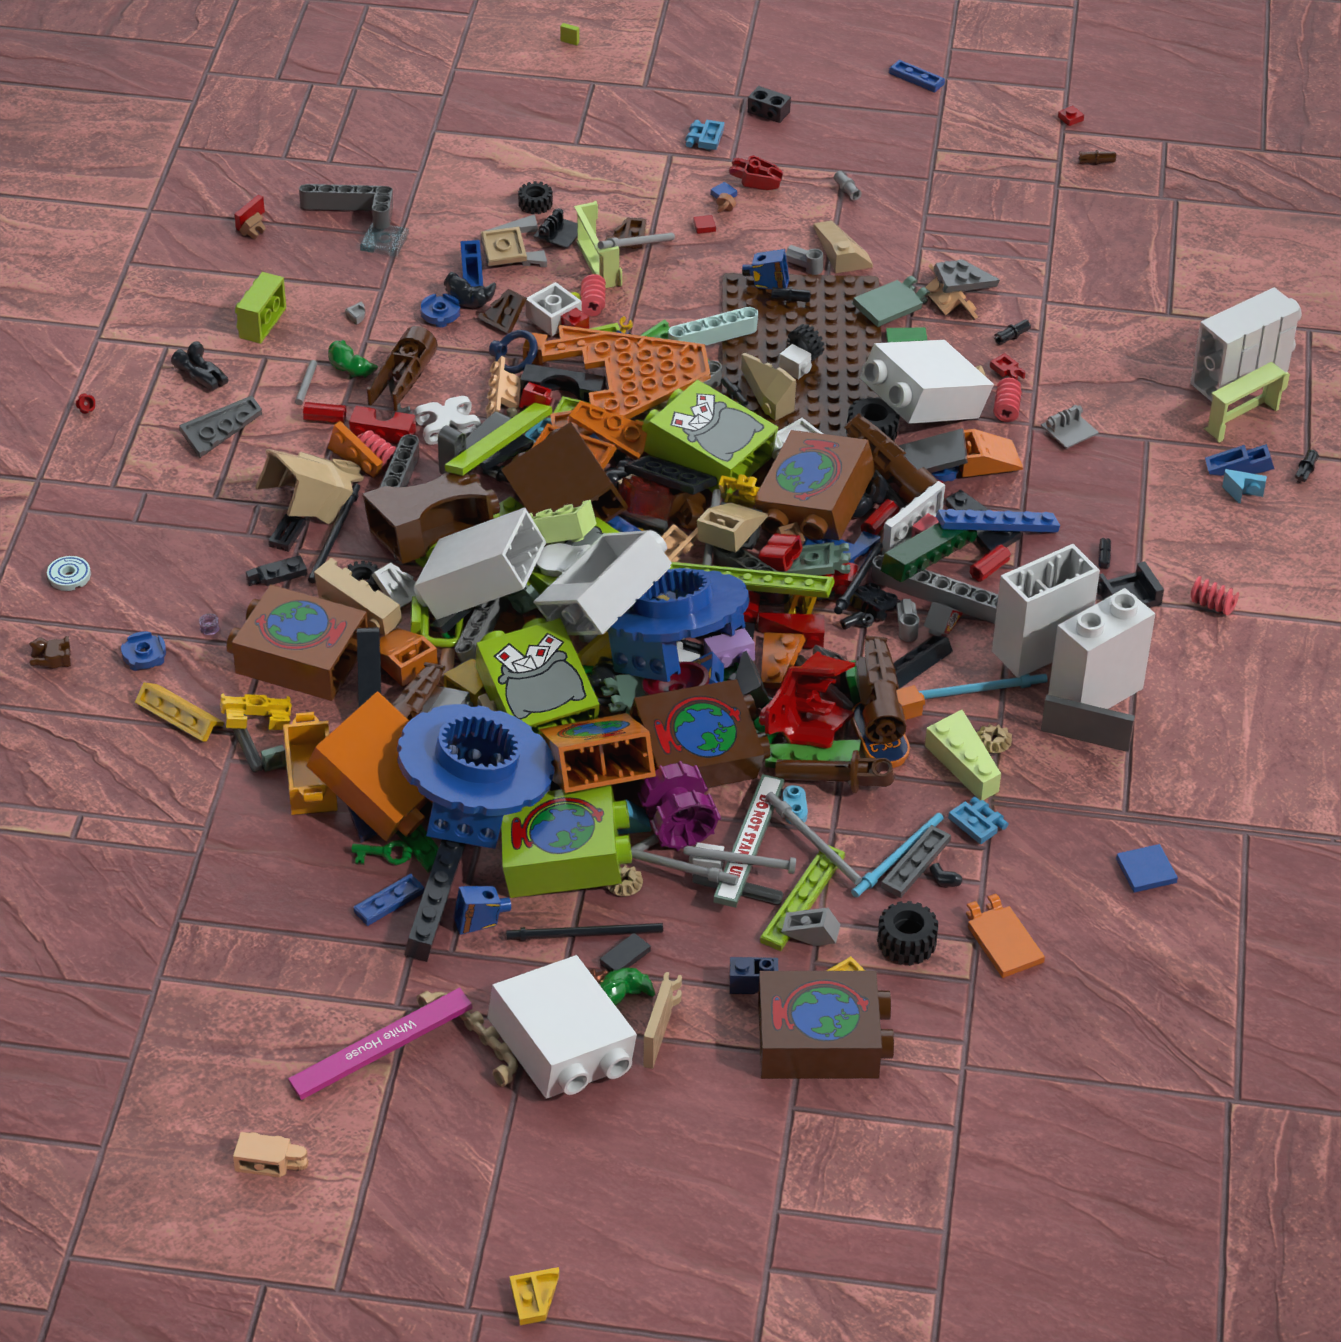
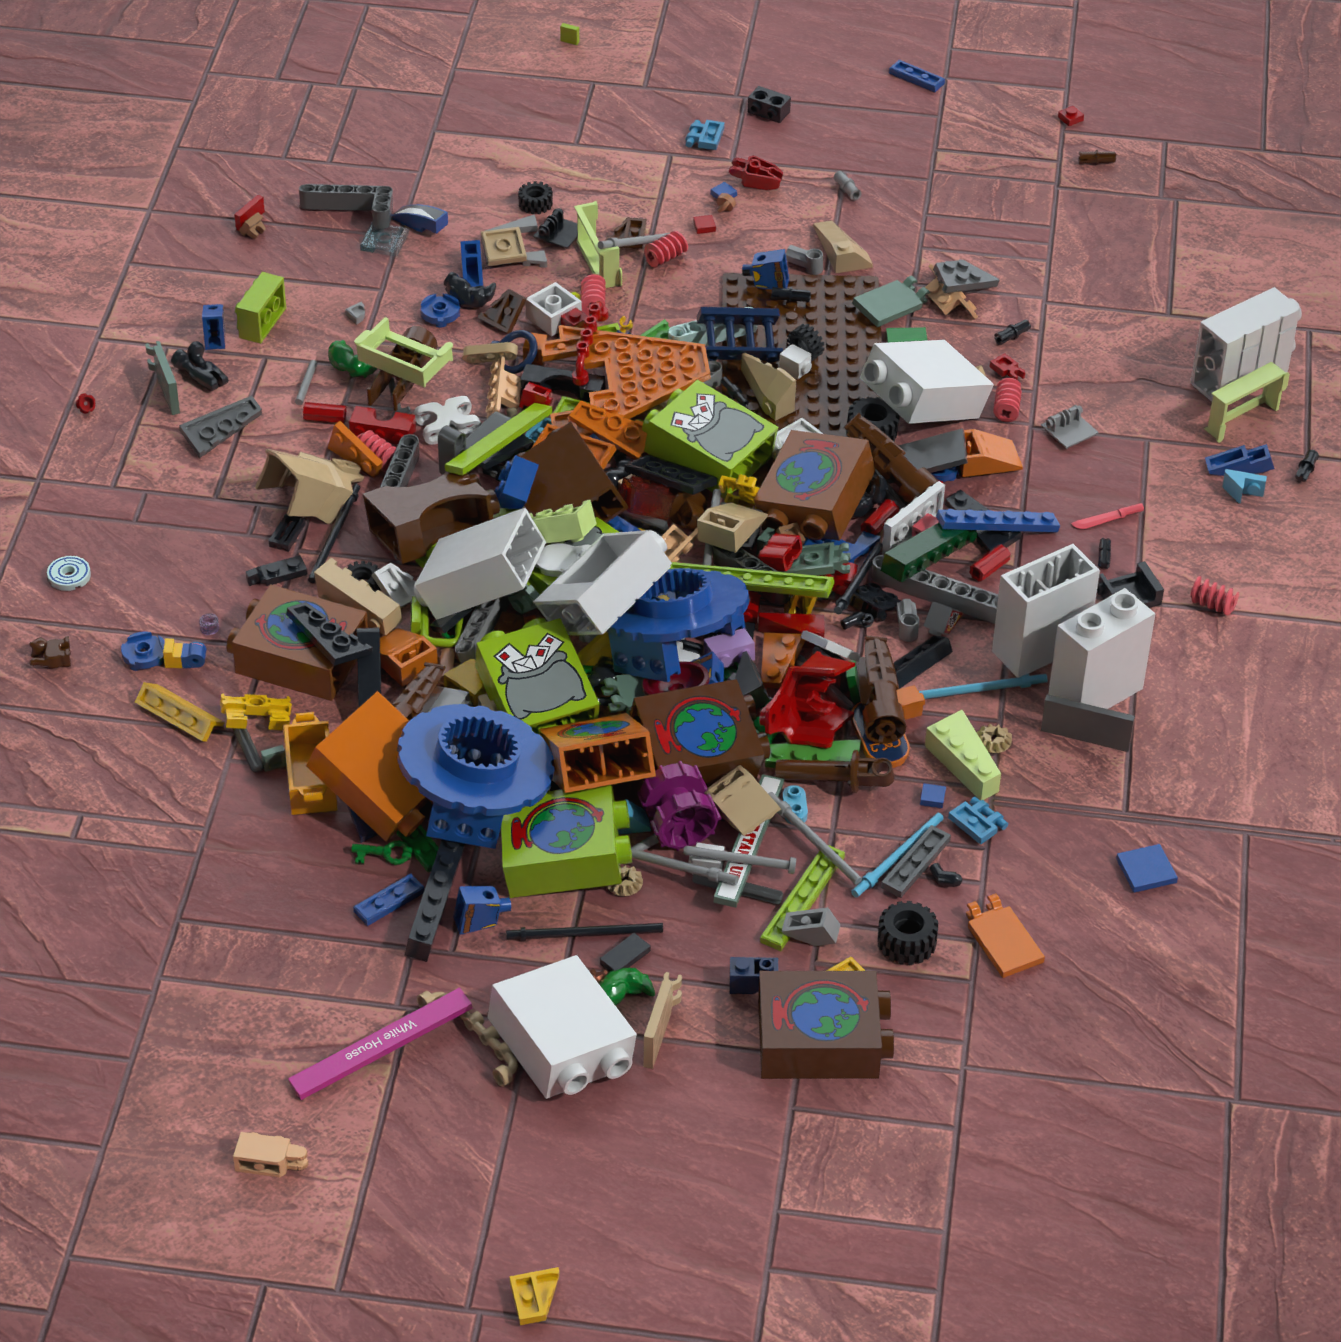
none -> sand green tile [145,341,180,415]
none -> leg [163,638,207,668]
none -> blue torso [202,304,225,350]
none -> black wing [286,602,373,666]
none -> yellowish green piece [354,317,453,388]
none -> blue slope [391,204,448,234]
none -> tan beam [462,342,518,363]
none -> blue slope [494,455,539,509]
none -> red bar [572,301,609,386]
none -> coral piece [644,231,688,268]
none -> dark blue fence [696,307,784,362]
none -> tan slope [704,765,781,836]
none -> sand green tile [756,527,775,555]
none -> white tile [800,630,860,662]
none -> blue tile [920,783,946,808]
none -> coral piece [1071,503,1144,529]

